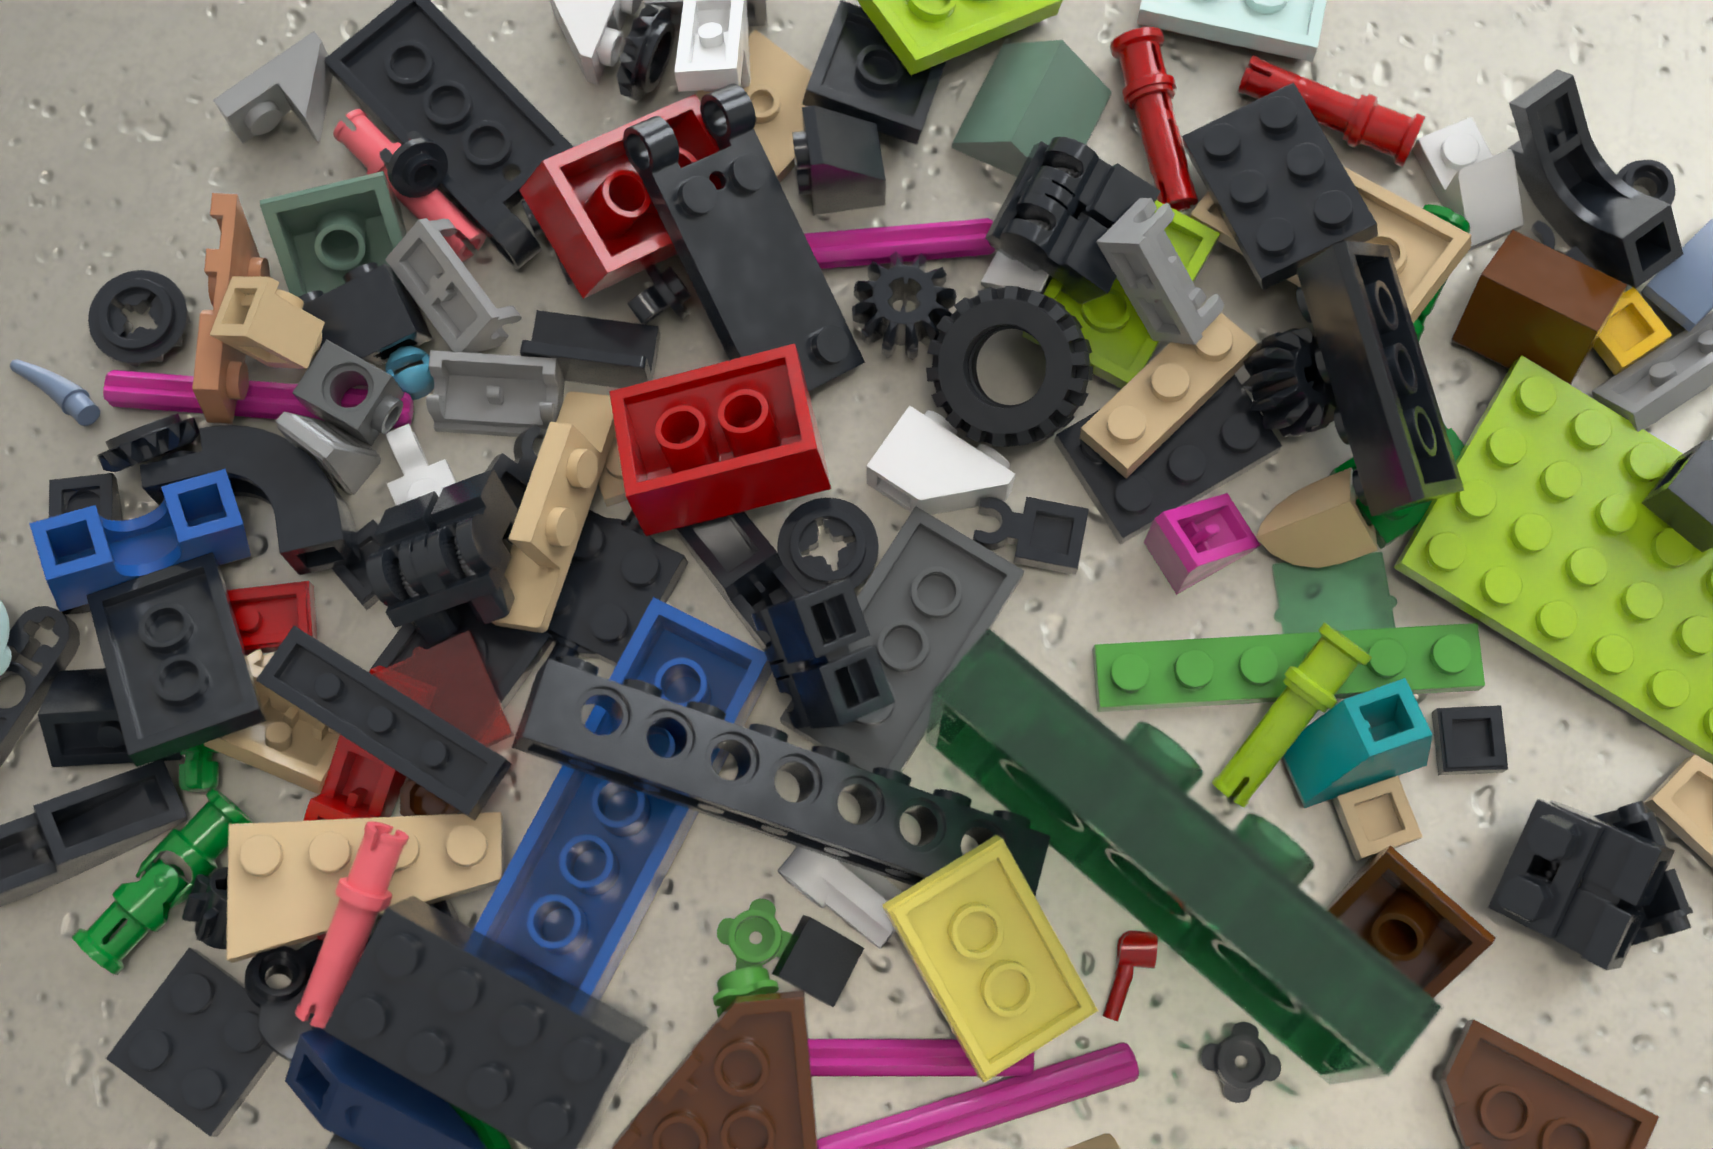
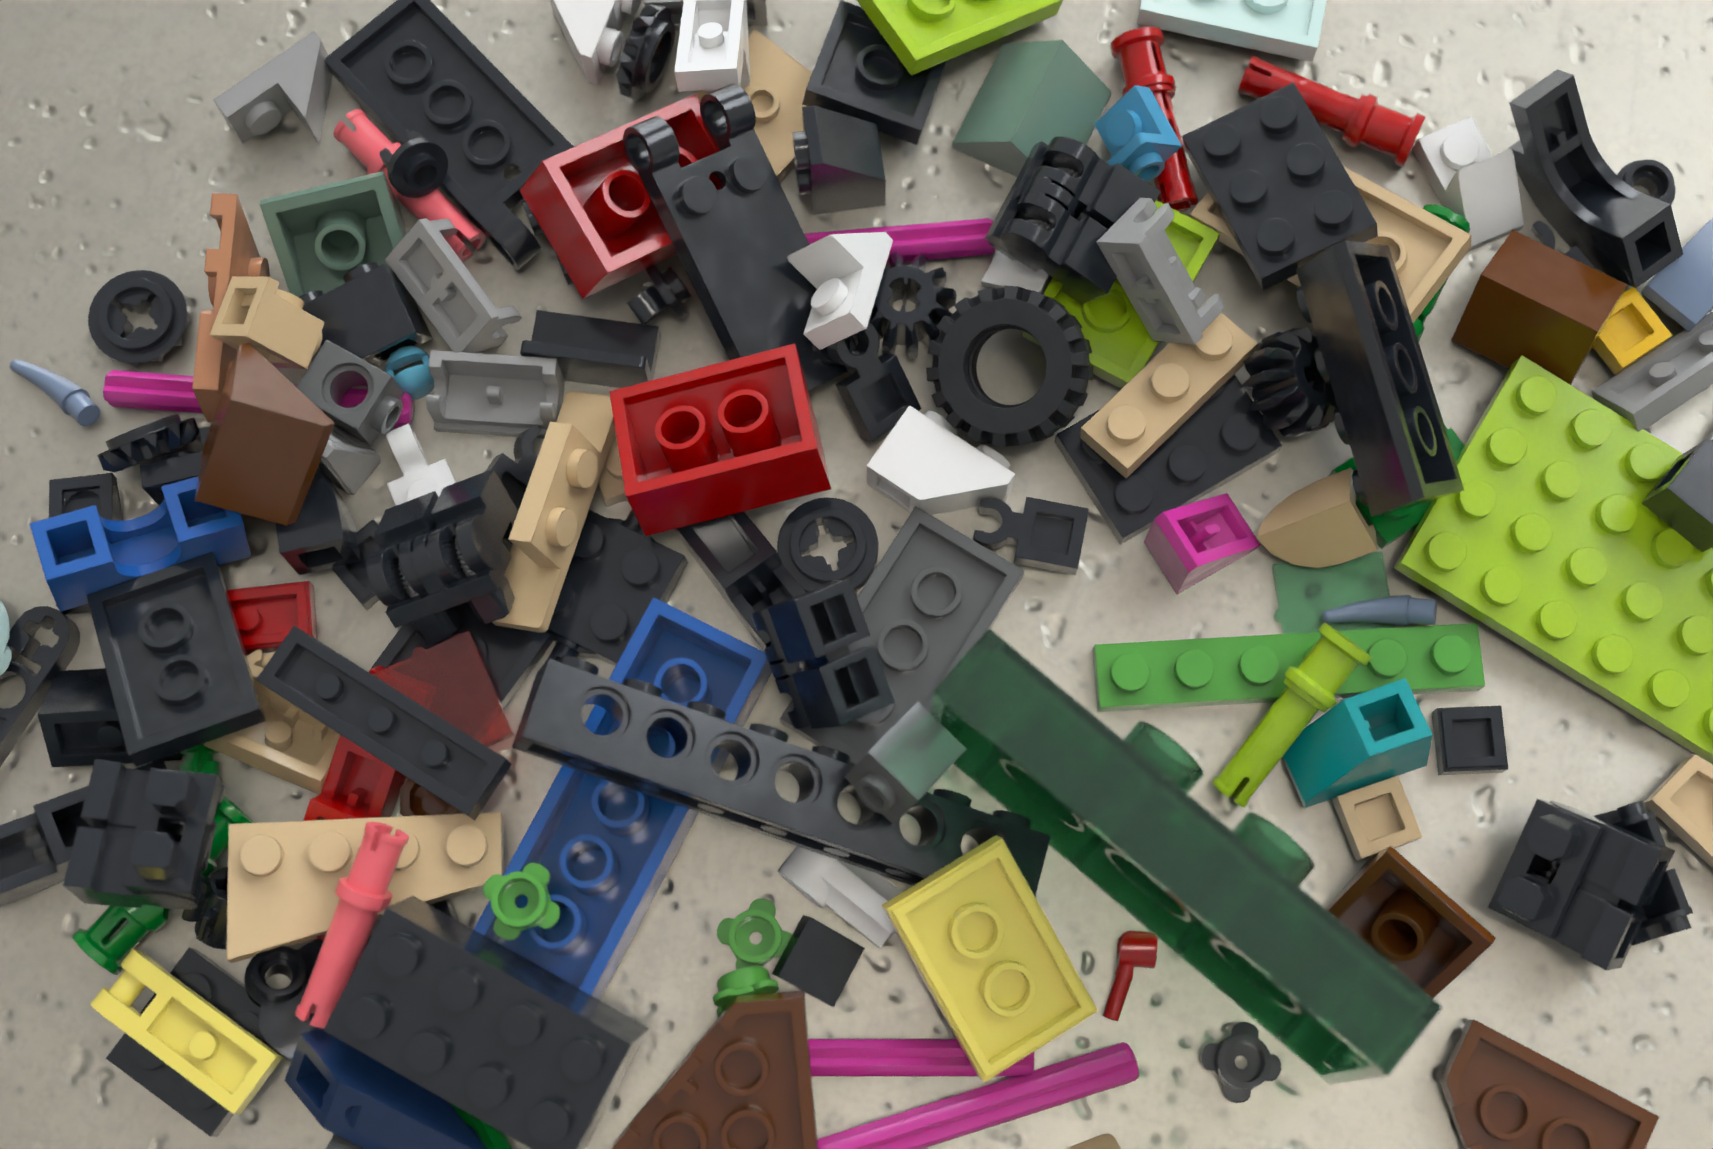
none -> black hips [63,759,225,910]
none -> light yellow plate [90,948,283,1115]
none -> reddish brown slope [194,343,335,526]
none -> bright green plate [483,863,560,941]
none -> white slope [787,232,893,350]
none -> black plate [826,322,922,441]
none -> dark grey brick [845,701,966,825]
none -> dark azure bracket [1094,85,1182,182]
none -> sand blue helmet [1321,595,1437,626]

